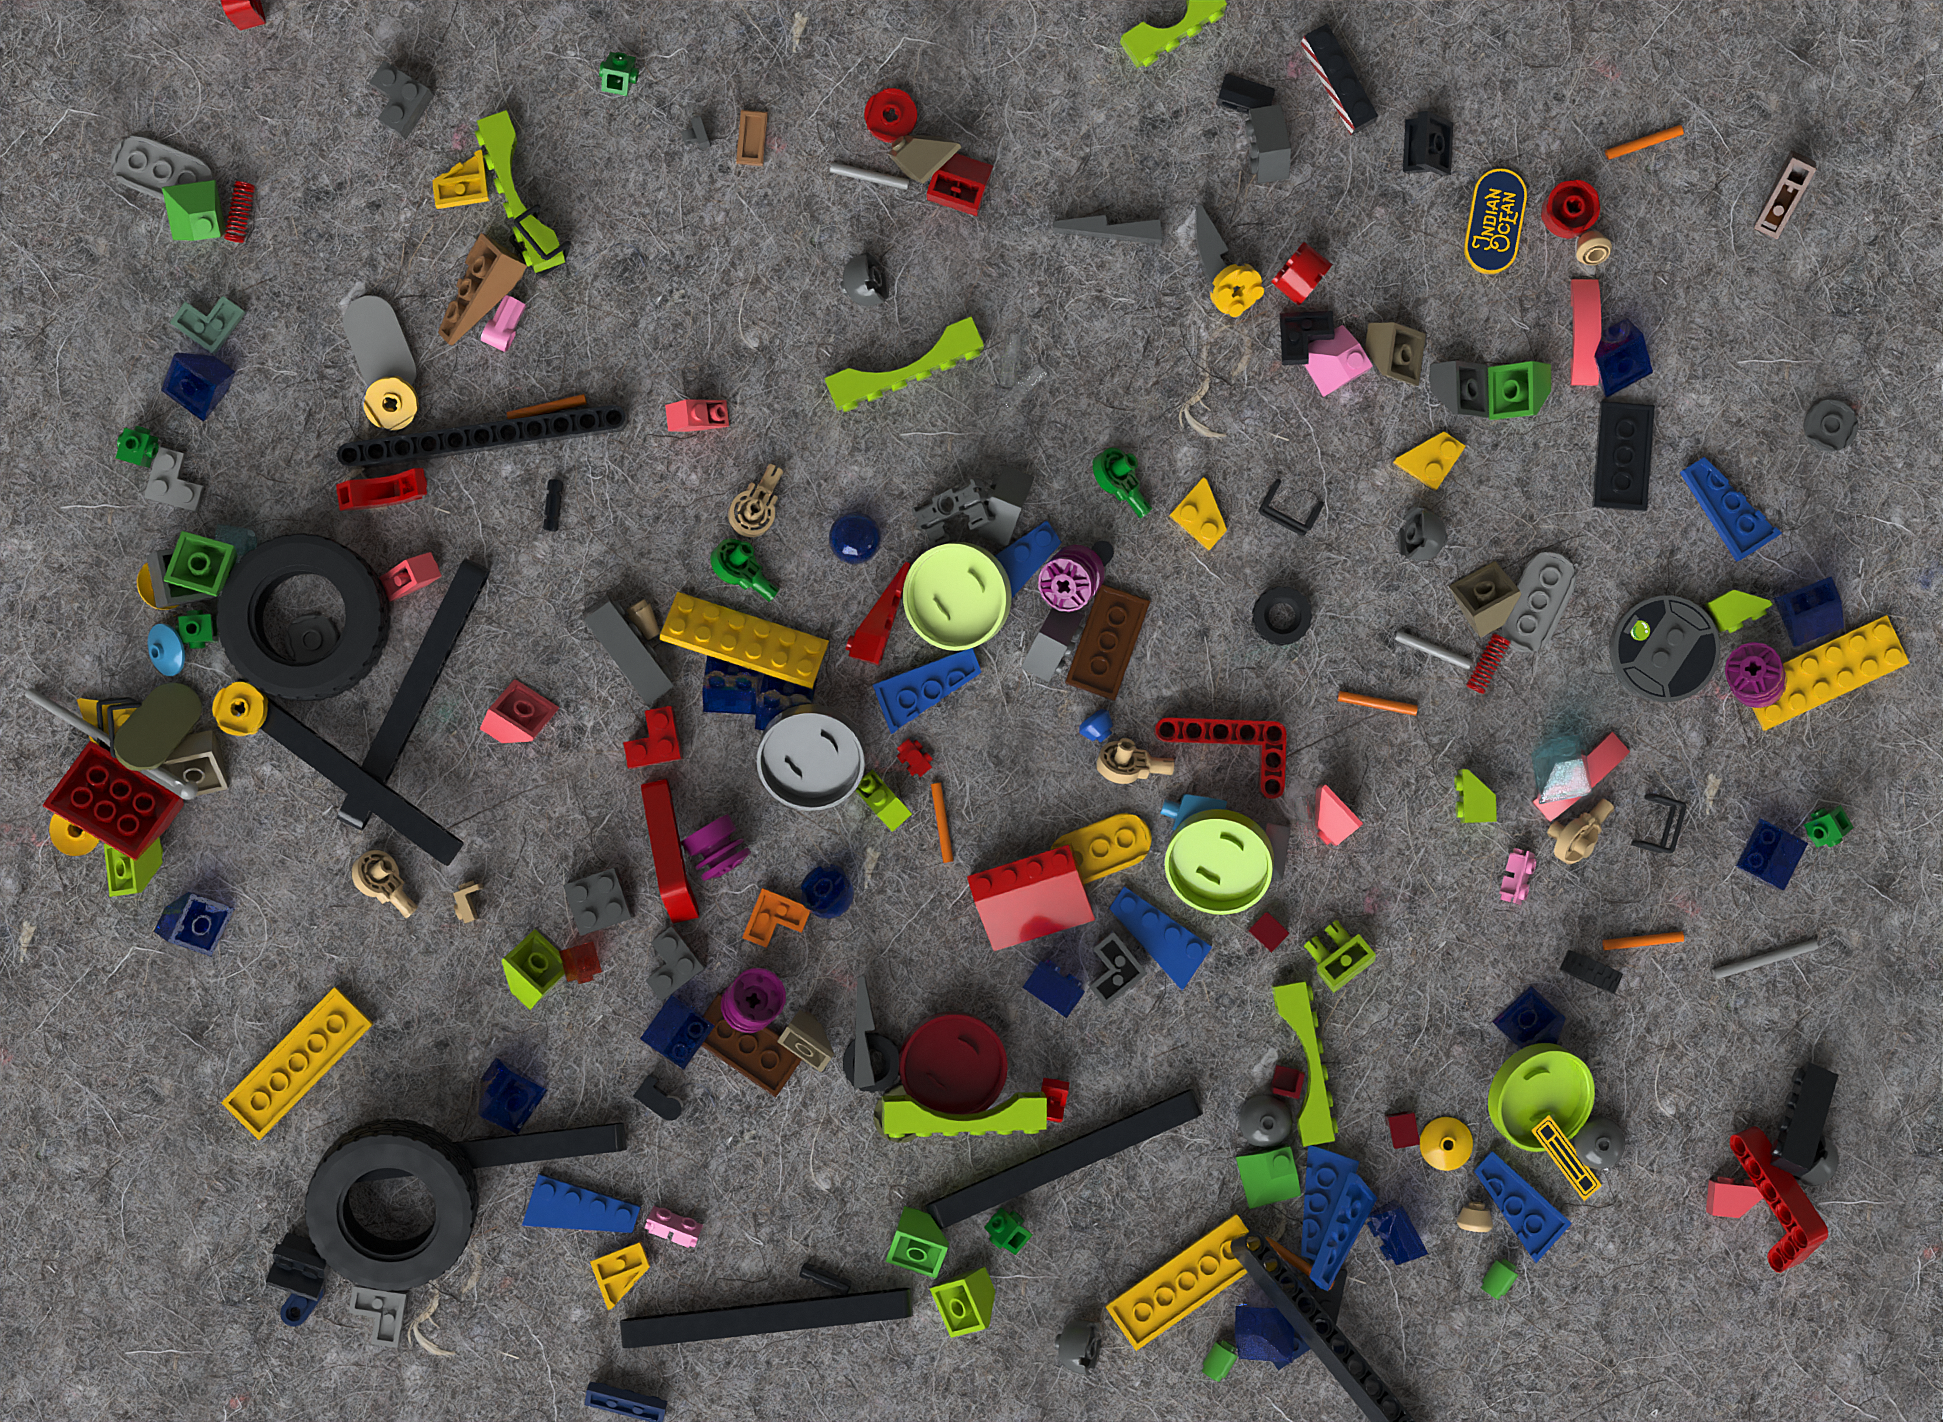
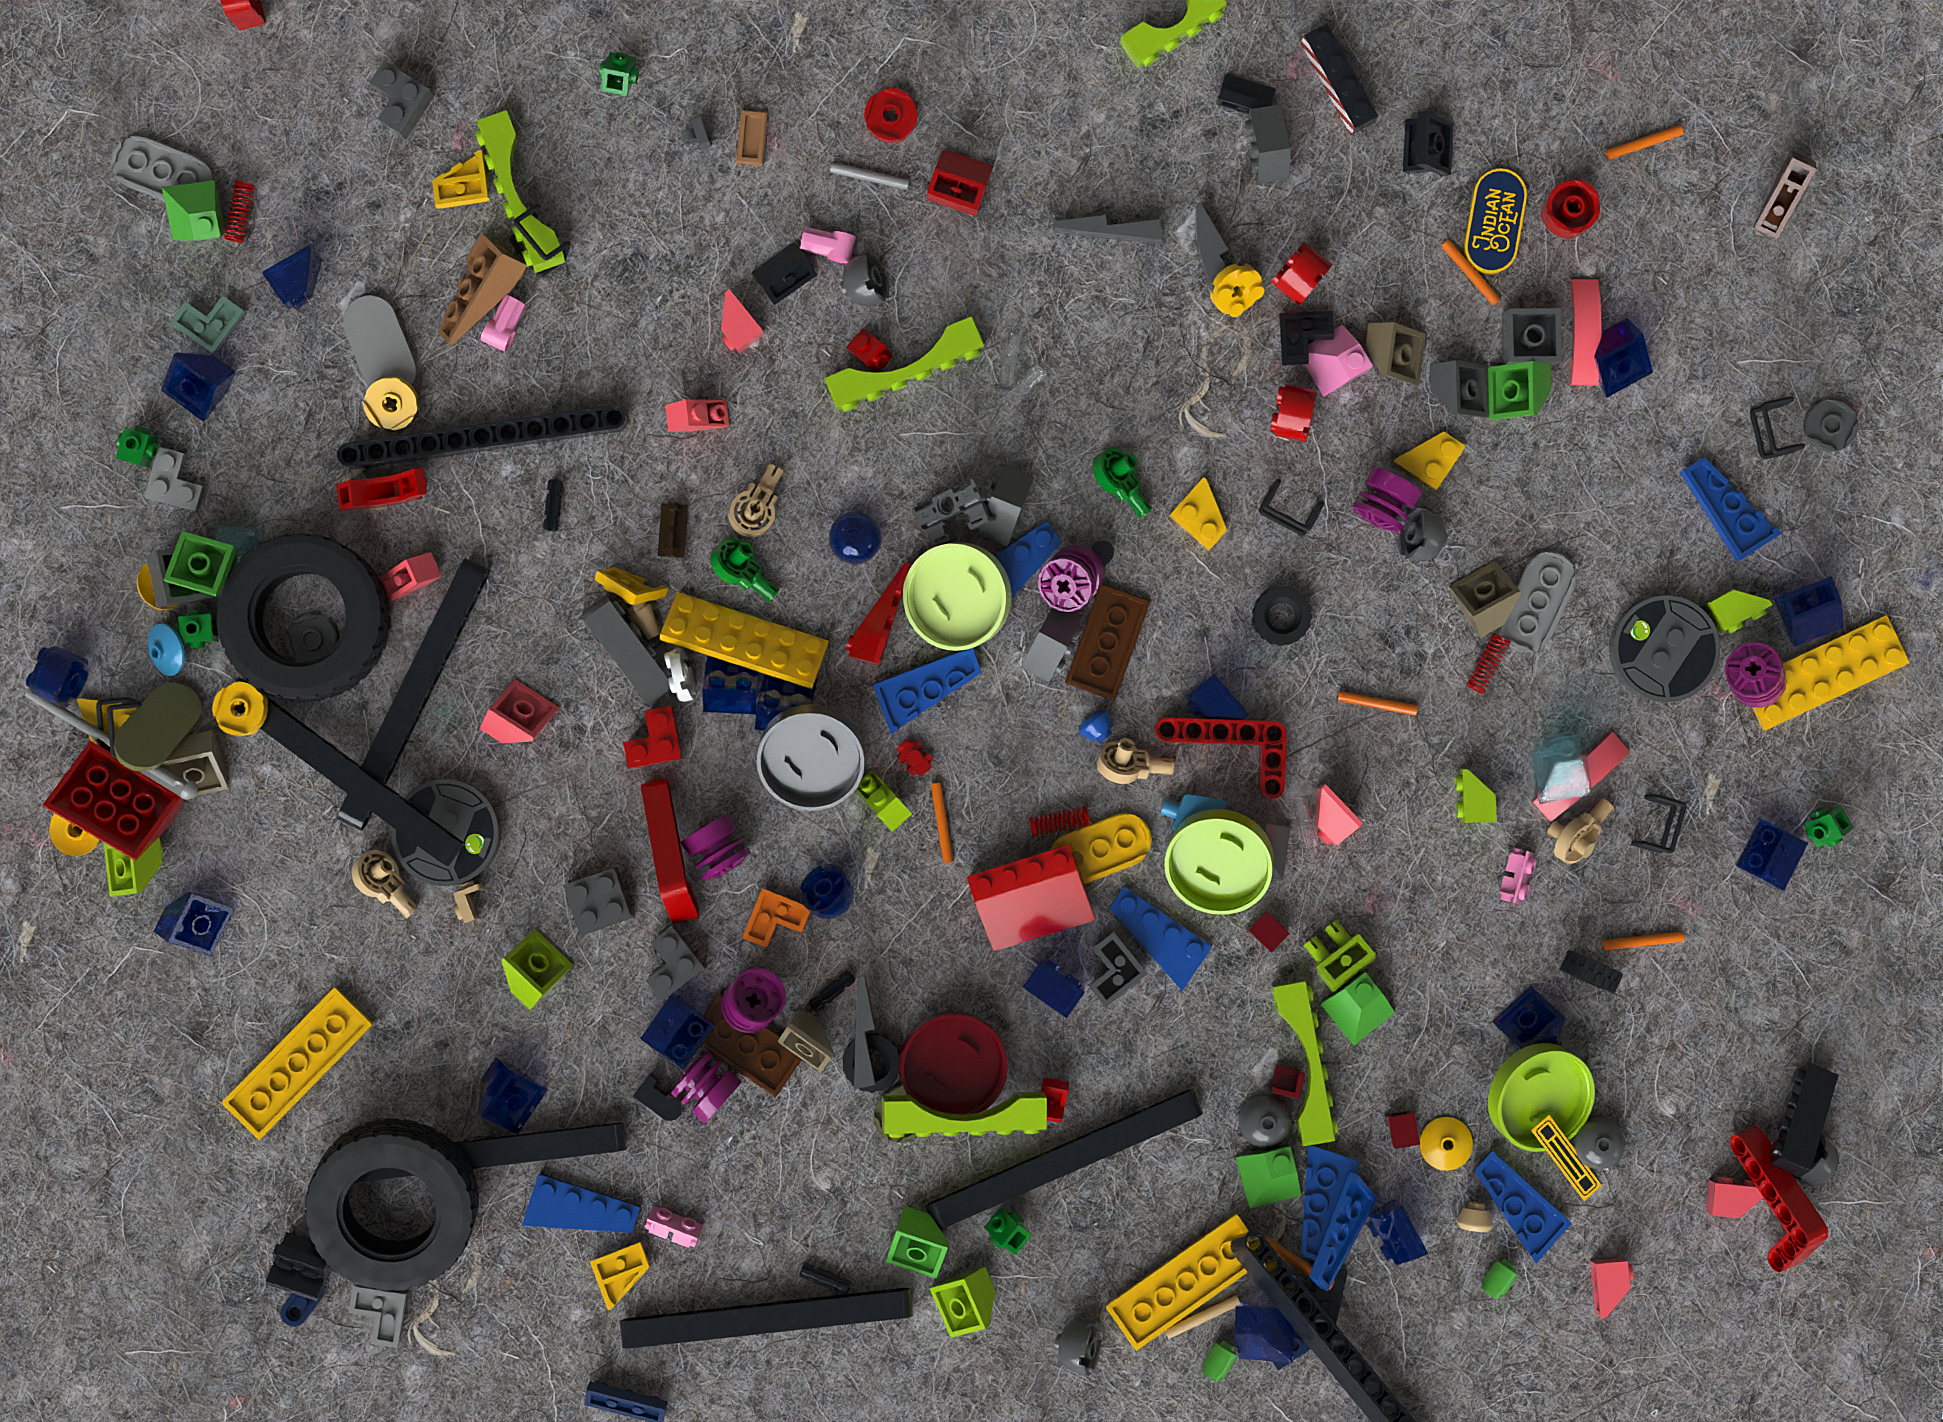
orange piece [506,394,587,420] -> none
clear red brick [559,941,602,985] -> none
dark tan slope [887,135,961,184] -> none
light grey piece [1394,630,1472,670] -> none
tan cone [1576,231,1612,265] -> none
black tile [1592,401,1655,512] -> none
light grey bar [1712,939,1818,979] -> none
none -> clear blue brick [26,646,89,708]
none -> clear blue slope [262,245,322,309]
none -> piece [391,779,502,886]
none -> yellow wing [594,567,669,605]
none -> dark brown hinge [658,502,688,558]
none -> white plate [664,648,696,702]
none -> magenta wheel [671,1051,742,1124]
none -> coral slope [721,289,764,354]
none -> black panel [752,243,817,305]
none -> bright pink piece [800,227,856,264]
none -> black axle [809,970,856,1013]
none -> red bracket [846,328,893,373]
none -> red piece [1029,806,1090,837]
none -> tan piece [1165,1295,1241,1339]
none -> clear blue slope [1186,674,1249,720]
none -> red brick [1271,384,1317,443]
none -> bright green slope [1320,971,1395,1046]
none -> magenta wheel [1351,467,1422,534]
none -> orange bar [1441,239,1501,305]
none -> dark grey brick [1502,308,1562,366]
none -> coral slope [1590,1257,1634,1318]
none -> black piece [1750,396,1805,459]

